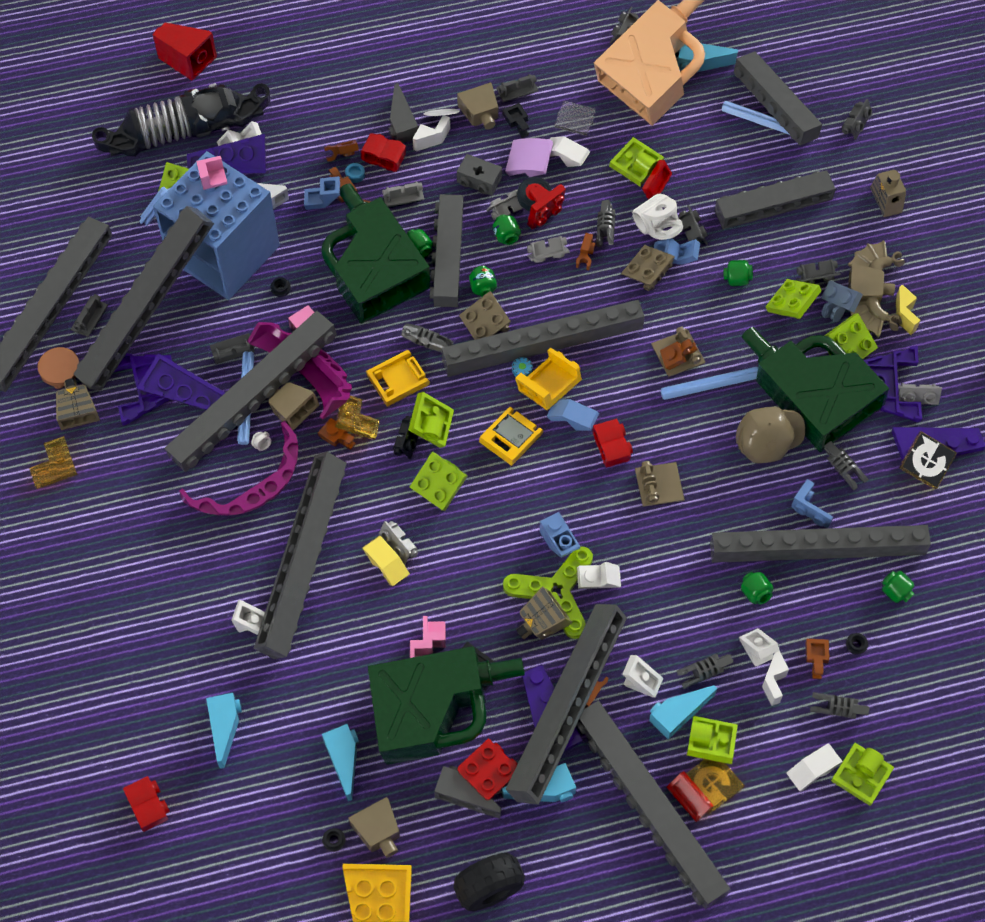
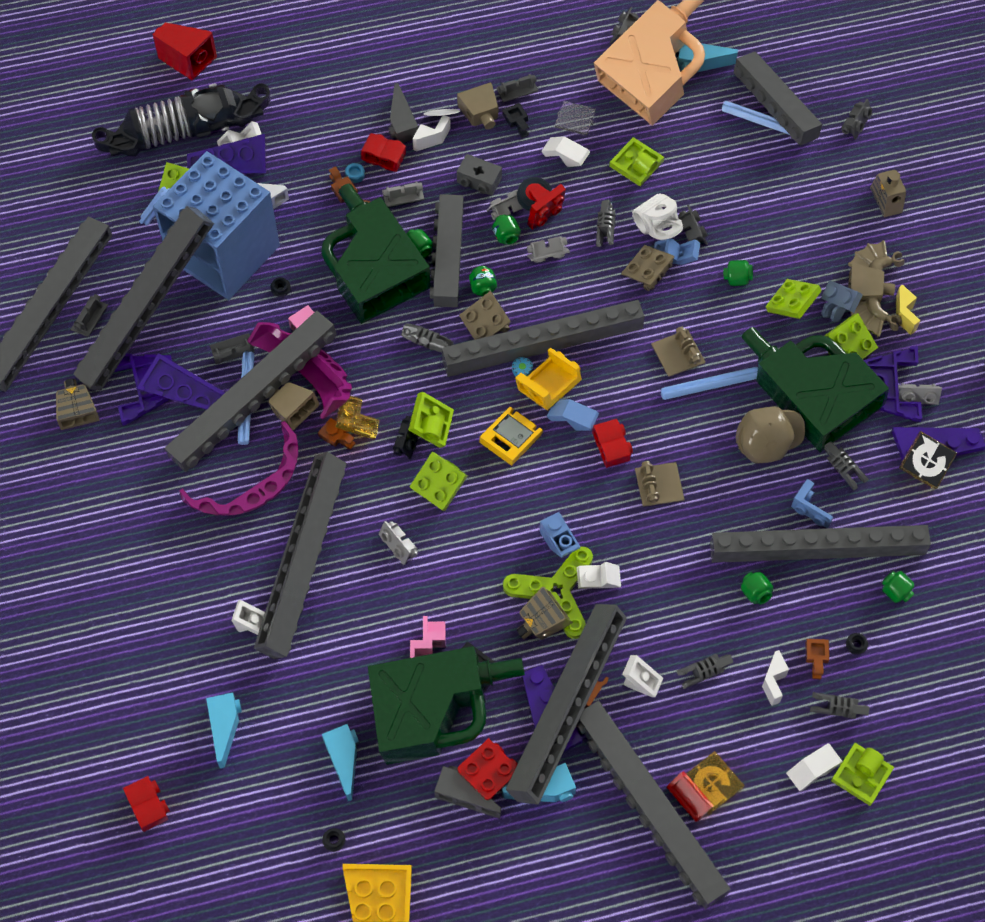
clear yellow plate [29,436,77,489] -> none
nougat tile [38,347,79,389] -> none
bright pink panel [196,156,227,190] -> none
white plate [251,431,271,451] -> none
medium blue slope [304,176,340,210] -> none
dark orange plate [324,140,359,161] -> none
dark tan torso [348,797,400,858] -> none
light yellow slope [363,536,410,586] -> none
yellow container [366,350,430,407] -> none
black tyre [453,852,525,911] -> none
lavender slope [505,138,553,177] -> none
dark orange plate [576,233,596,271] -> none
red tile [642,160,672,200] -> none
medium azure slope [649,685,717,740] -> none
dark orange plate [660,339,697,370] -> none
lime plate [687,716,738,764] -> none
dark grey brick [714,170,836,229] -> none
white slope [739,628,780,666] -> none
dark grey hinge [796,259,841,284] -> none

